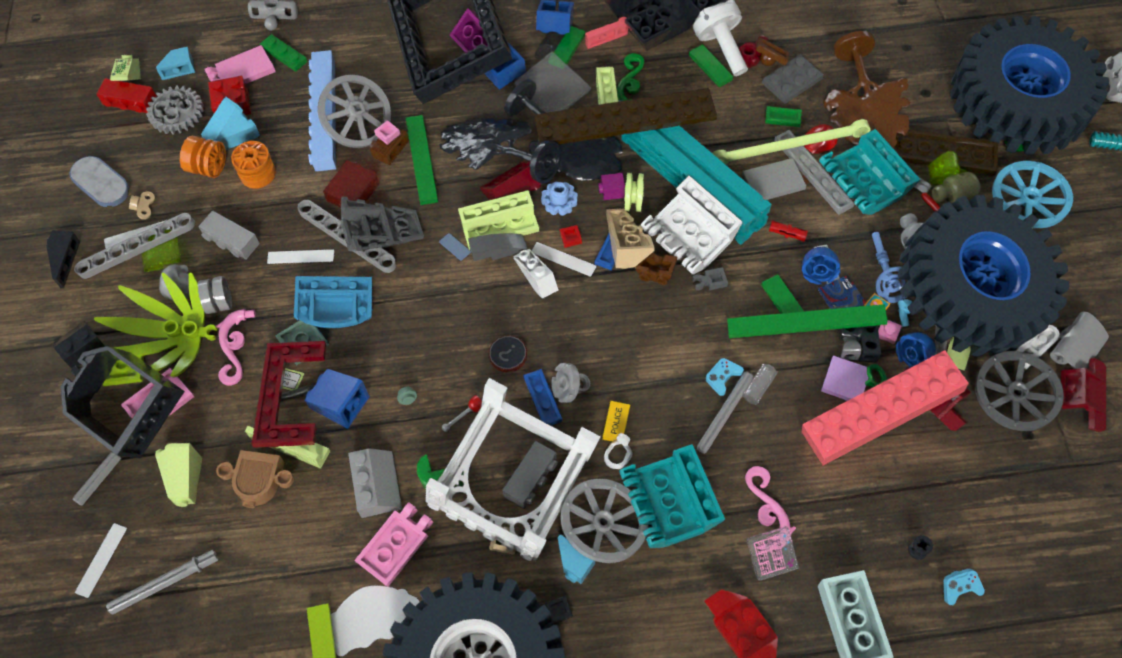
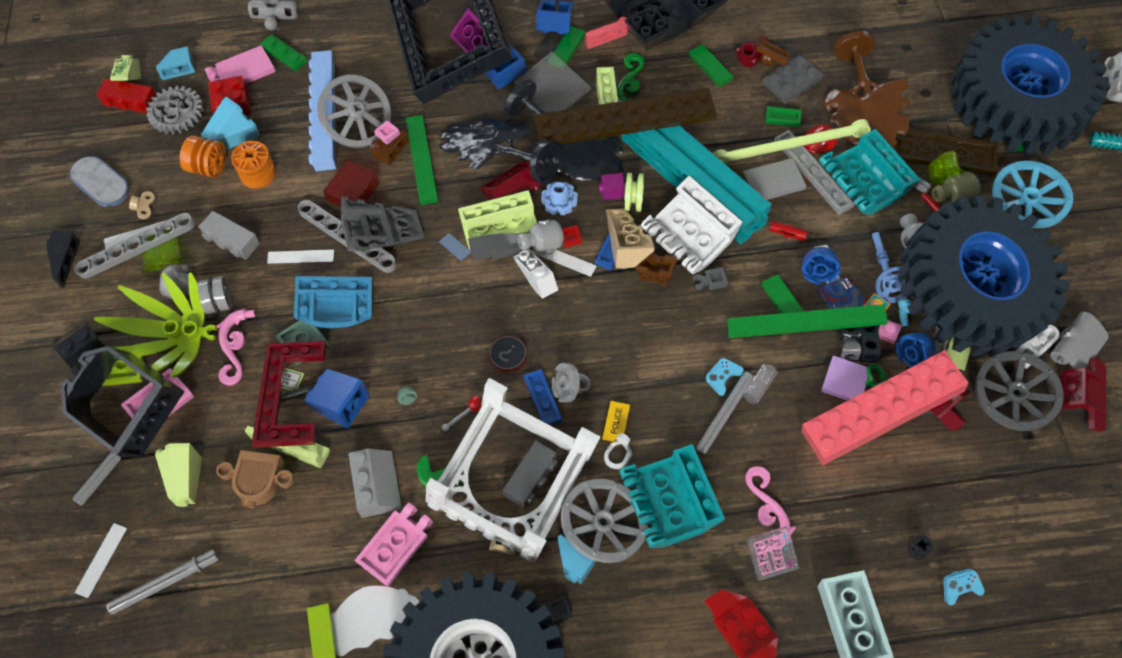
white piece [693,0,748,76] -> none
none -> light grey piece [517,219,564,254]

